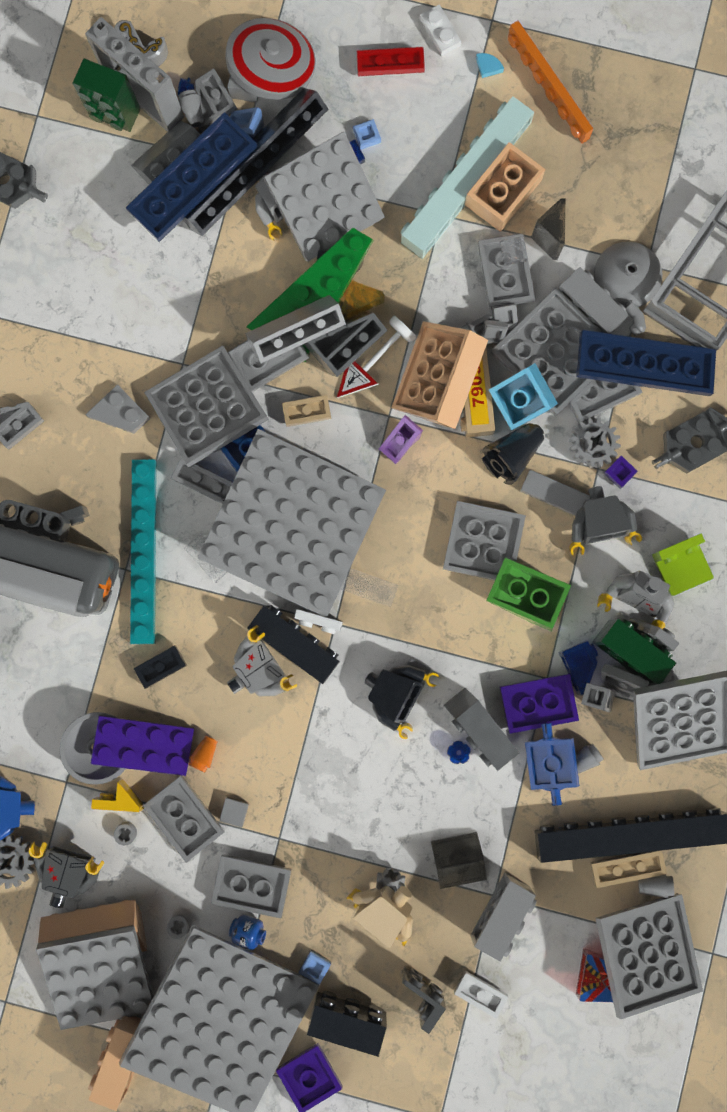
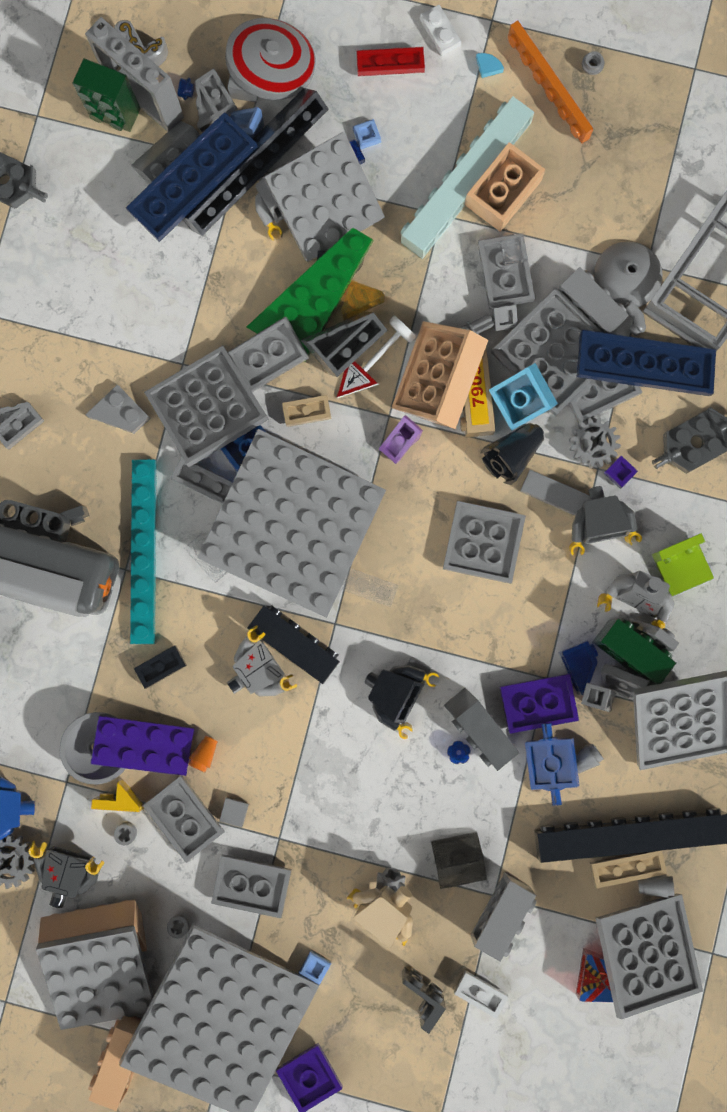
light grey cone [178,90,204,127] -> none
blue head [229,914,266,951] -> none
light grey brick [245,295,346,363] -> none
white plate [294,609,343,634] -> none
black brick [307,991,387,1057] -> none
light grey tile [480,320,508,345] -> none
bright green slope [486,558,571,632] -> none
clear smoke slope [531,198,566,260] -> none
none -> light grey plate [582,51,605,75]

